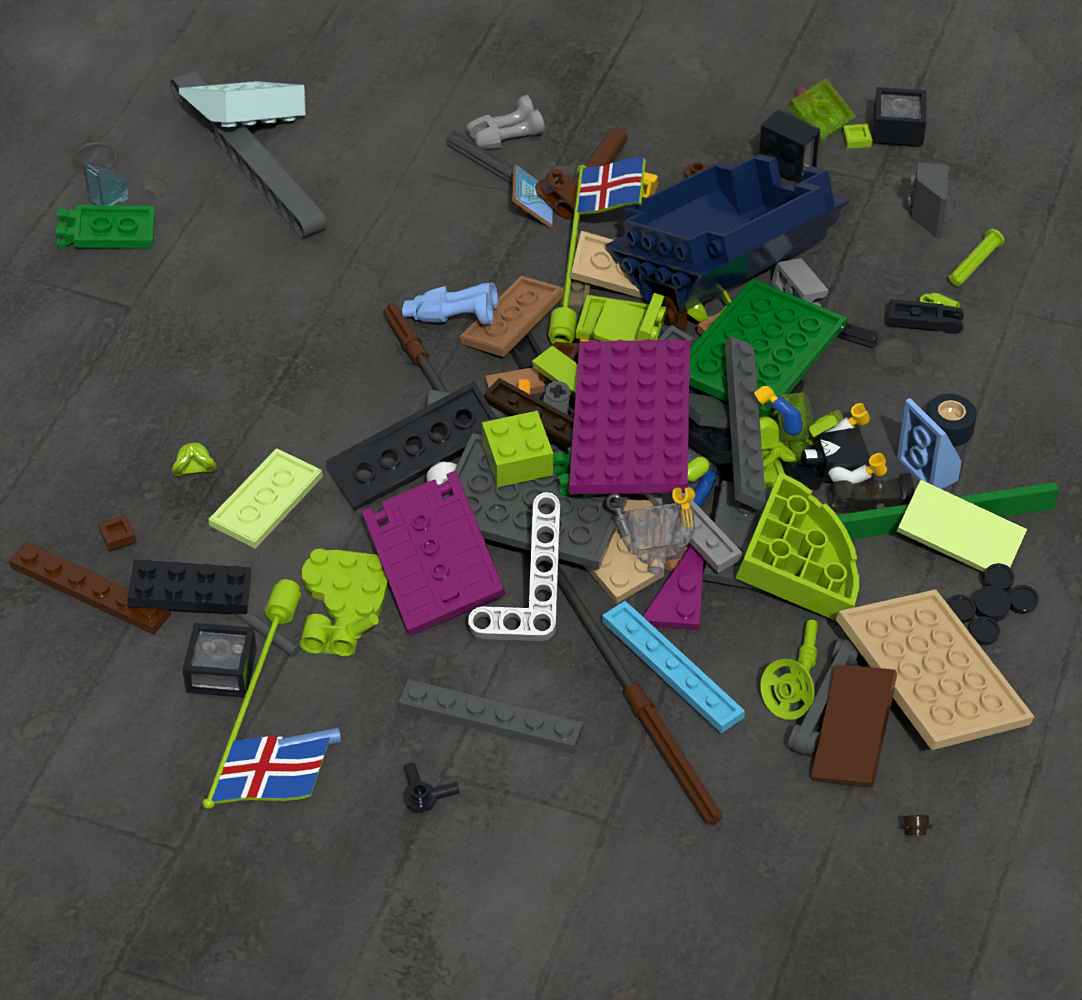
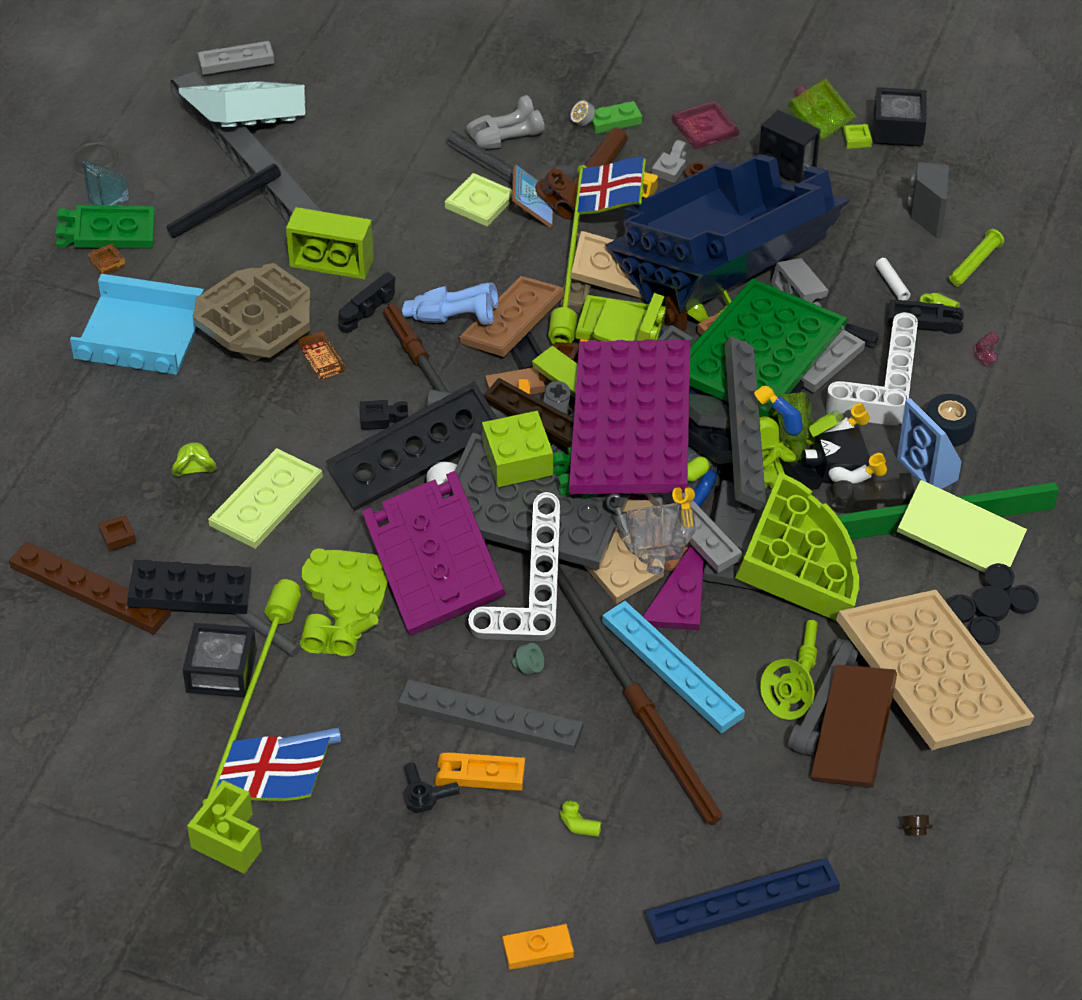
none -> medium azure panel [70,274,204,375]
none -> clear orange plate [88,243,125,274]
none -> black axle [166,163,281,238]
none -> lime brick [187,780,262,874]
none -> dark tan piece [193,263,311,362]
none -> light grey plate [198,41,274,75]
none -> lime brick [286,207,374,280]
none -> clear orange tile [298,331,345,380]
none -> black hinge [339,272,395,334]
none -> black plate [360,400,408,429]
none -> light orange plate [435,753,525,791]
none -> yellowish green tile [445,173,513,227]
none -> light orange plate [502,924,574,970]
none -> sand green tile [512,643,544,675]
none -> lime arm [560,801,601,837]
none -> light grey tile [570,100,595,126]
none -> bright green plate [590,101,642,134]
none -> dark blue plate [645,858,840,945]
none -> light grey plate [652,140,687,183]
none -> clear pink tile [672,100,739,150]
none -> light grey plate [801,329,865,393]
none -> white beam [826,313,918,425]
none -> white piece [875,258,911,300]
none -> clear pink arm [975,331,999,365]

